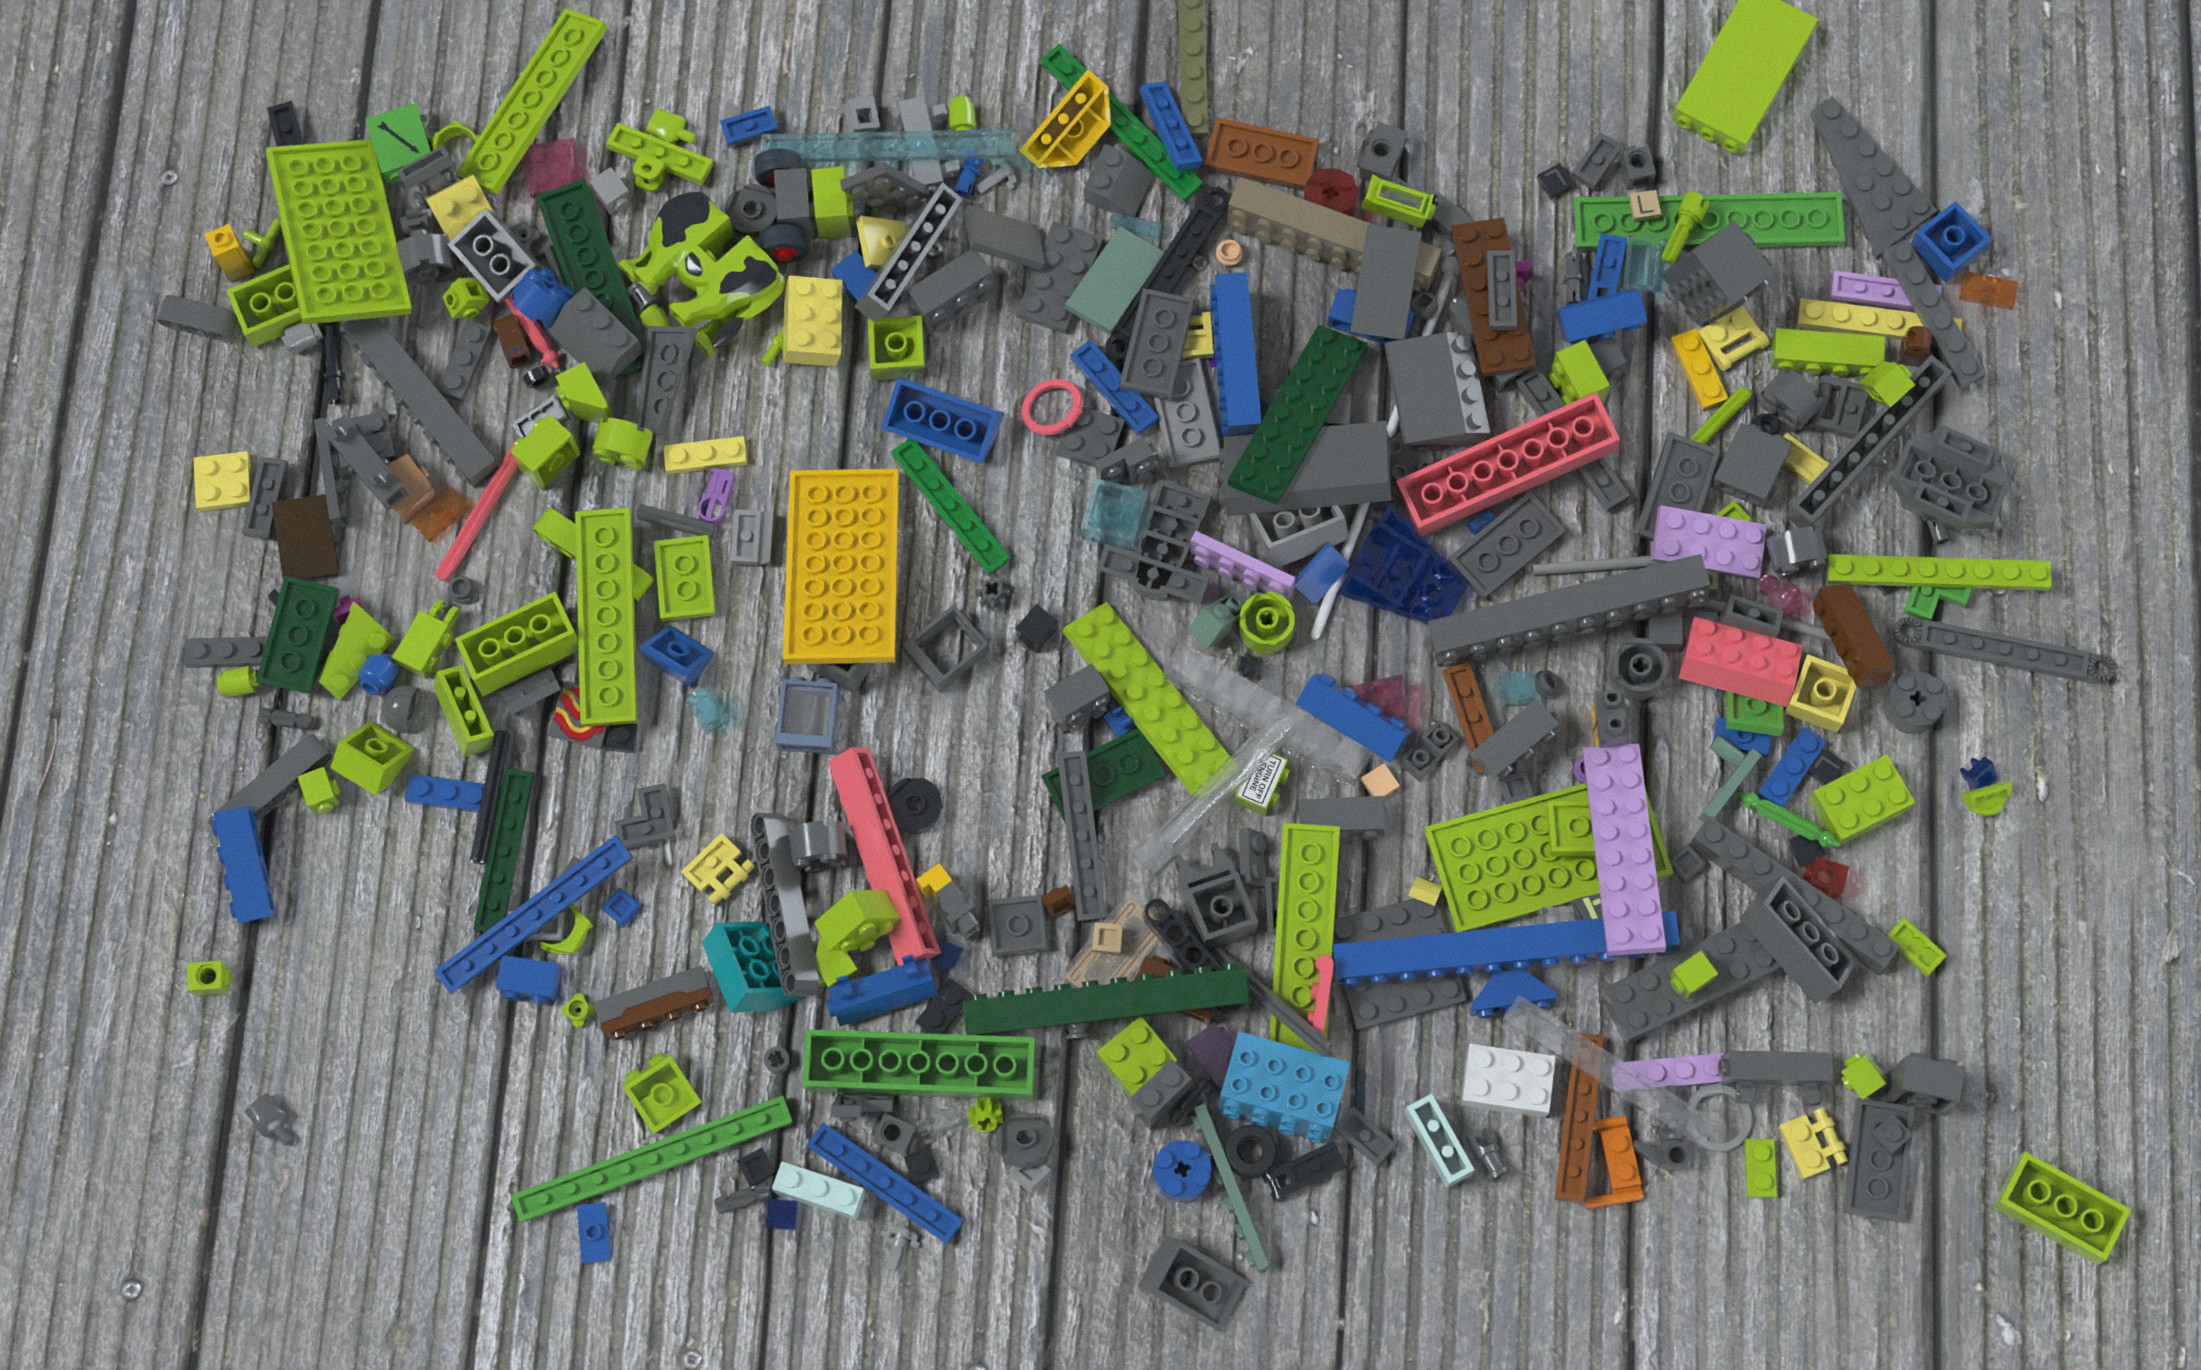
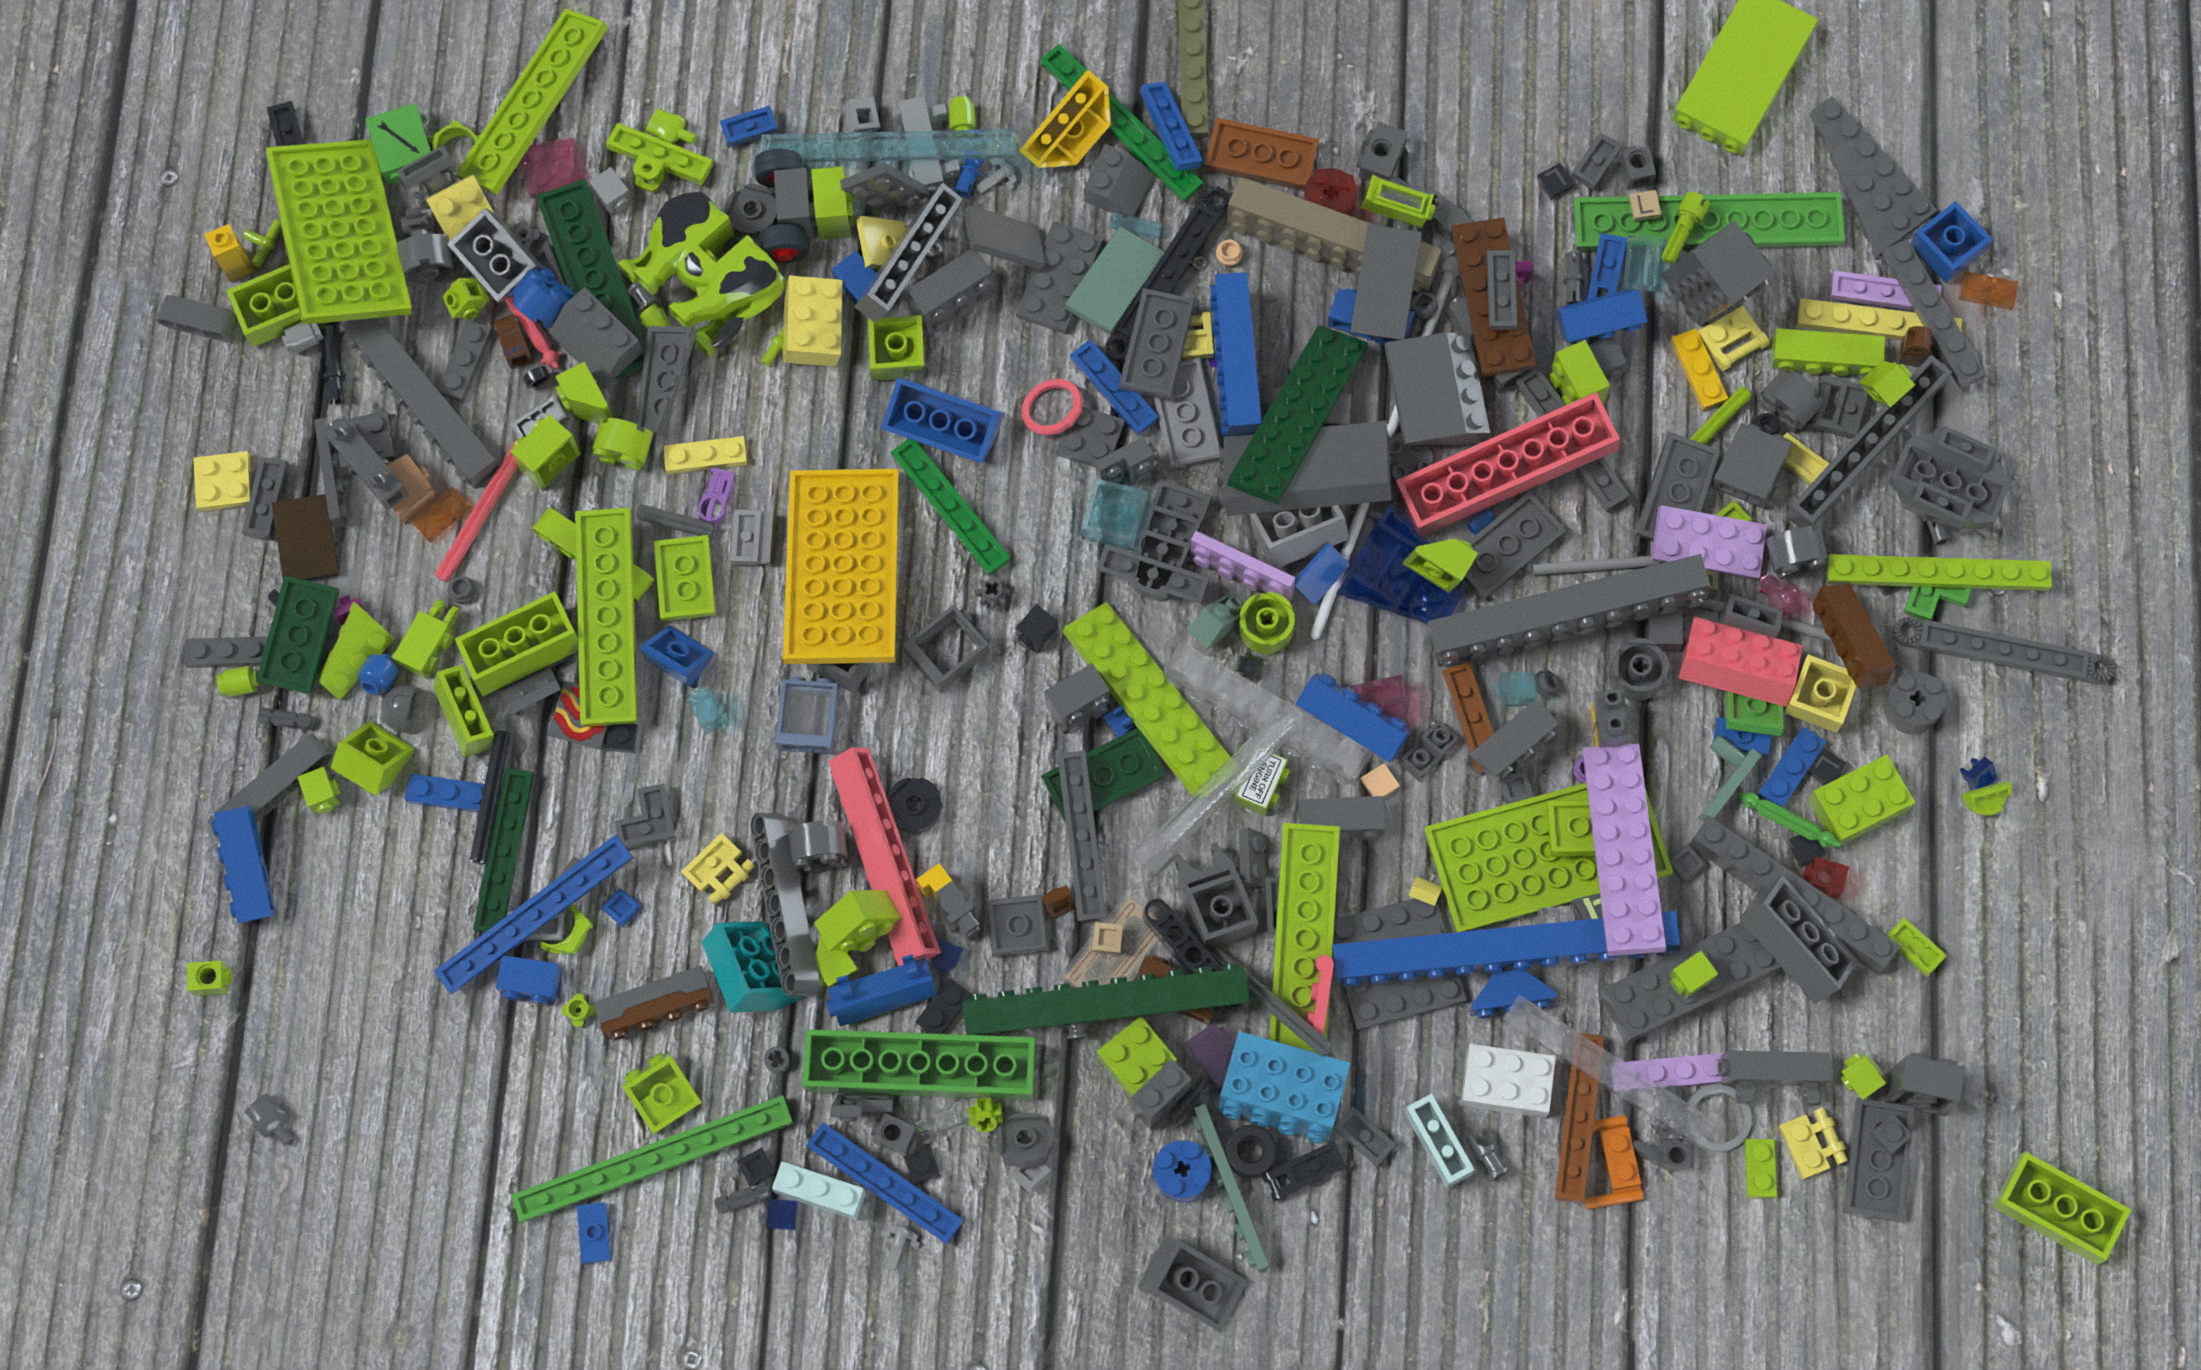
none -> lime slope [1402,539,1478,593]

